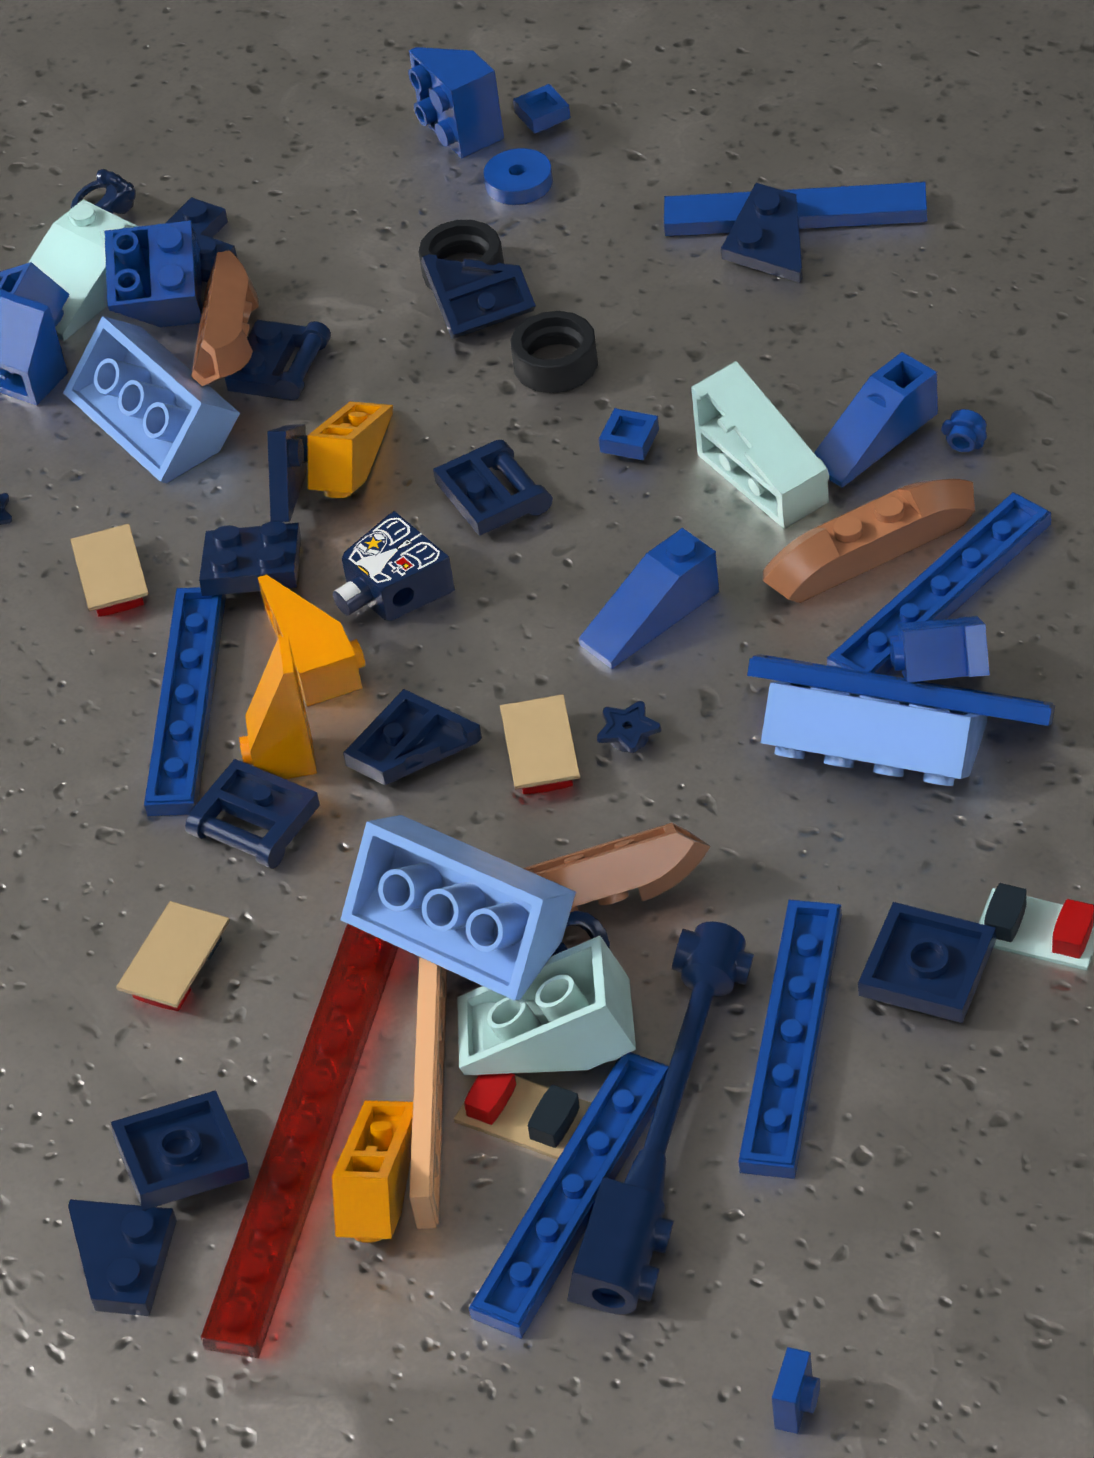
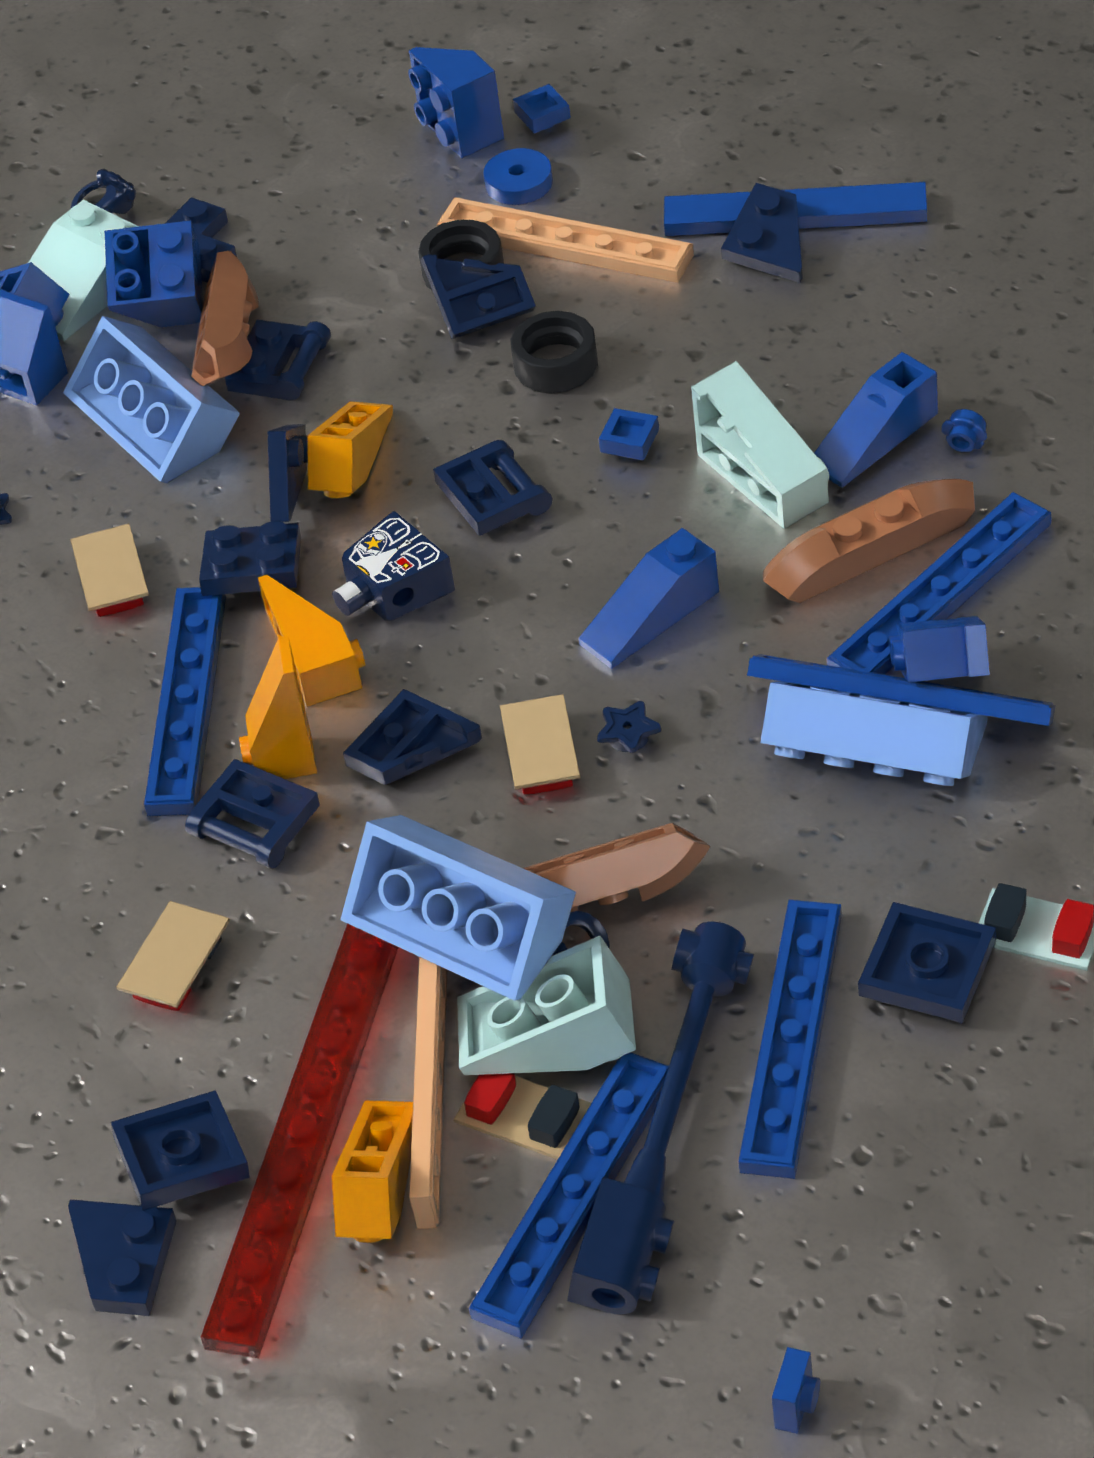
none -> light nougat tile [437,197,694,283]

